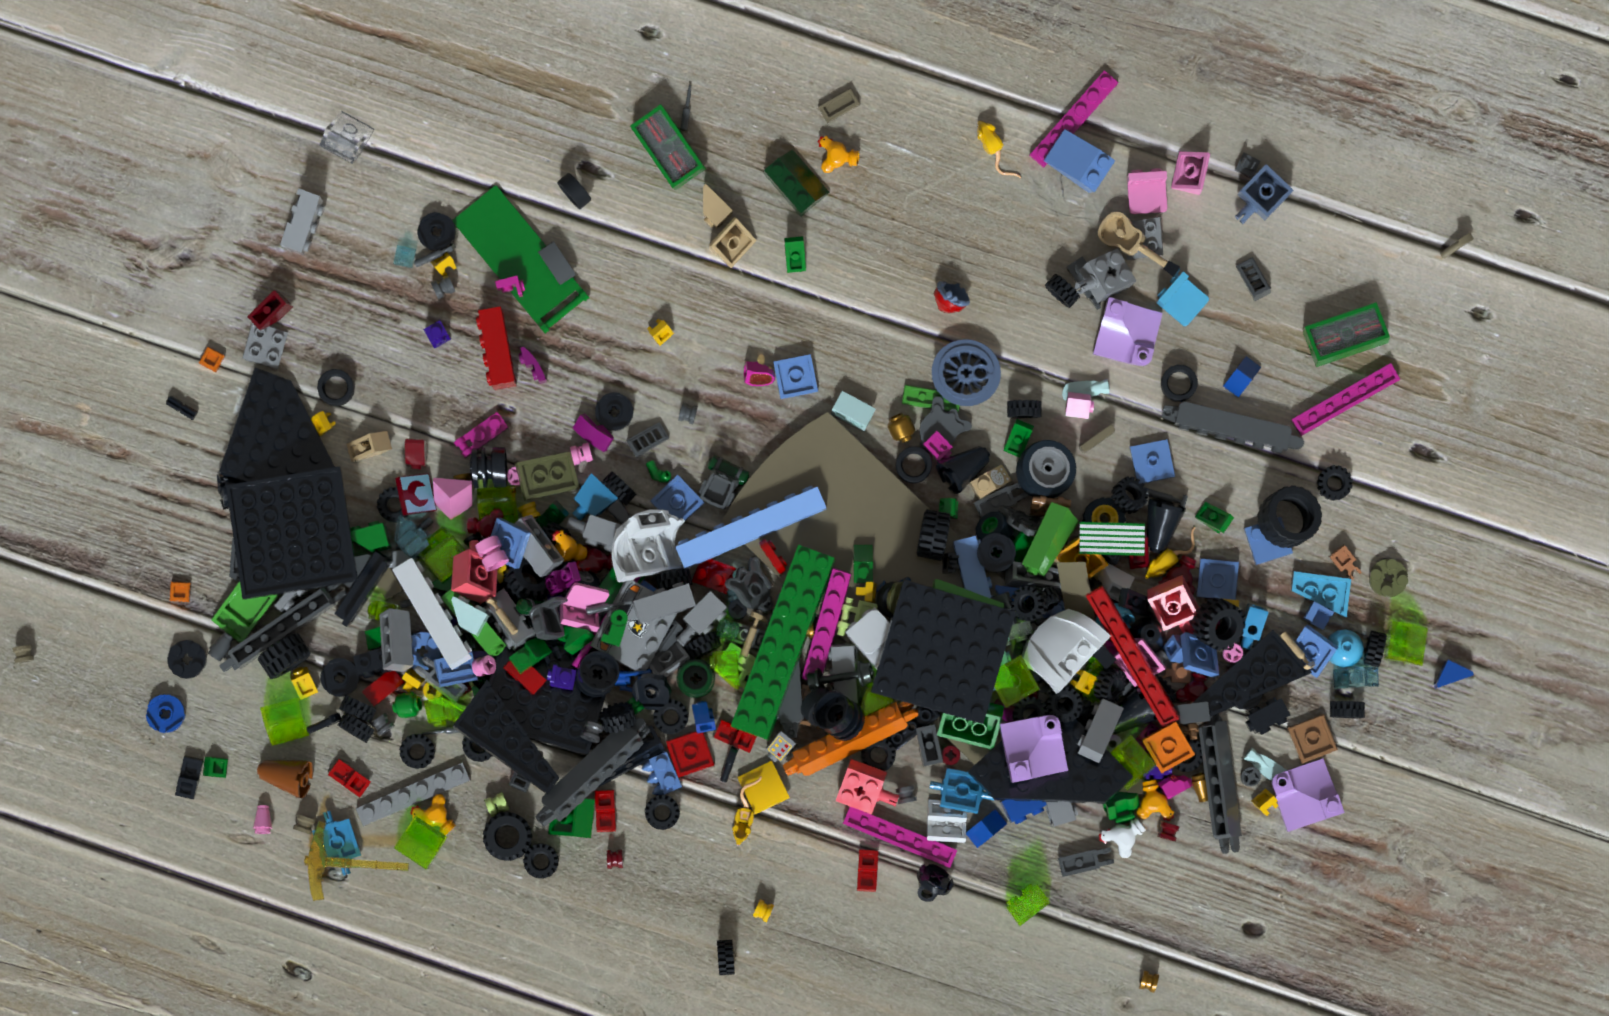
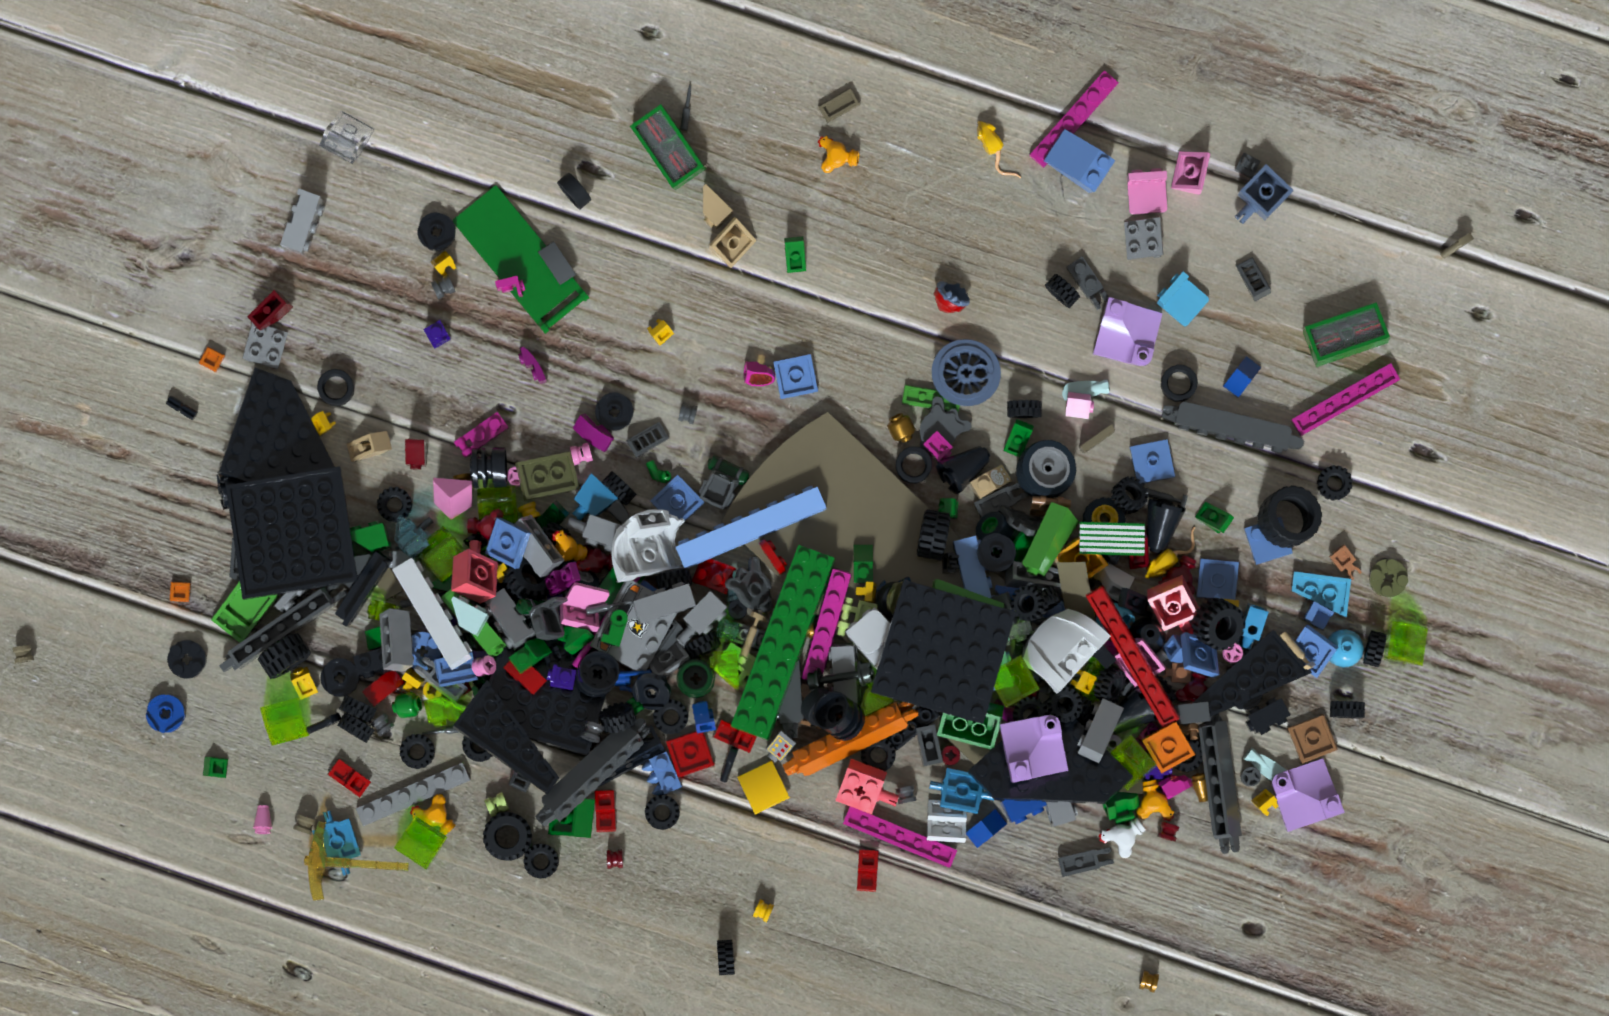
black slope [175,755,204,800] -> none
dark grey cone [208,632,234,662] -> none
dark orange cone [257,760,313,798] -> none
clear light blue tile [393,245,416,269] -> none
tile [395,473,437,515] -> none
dark grey piece [414,243,456,267] -> none
red brick [475,306,517,390] -> none
bright pink wheel [475,536,509,571] -> none
tan piece [486,597,518,635] -> none
yellow animal [732,776,762,845] -> none
dark green slope [764,149,830,217] -> none
light aqua hinge [831,391,876,432] -> none
black tile [917,864,954,902] -> none
clear neon green slope [1005,884,1050,927] -> none
light grey brick [1075,248,1136,303] -> none
tan piece [1098,212,1181,277] -> none
clear light blue slope [1333,667,1379,689] -> none
blue slope [1434,660,1474,689] -> none

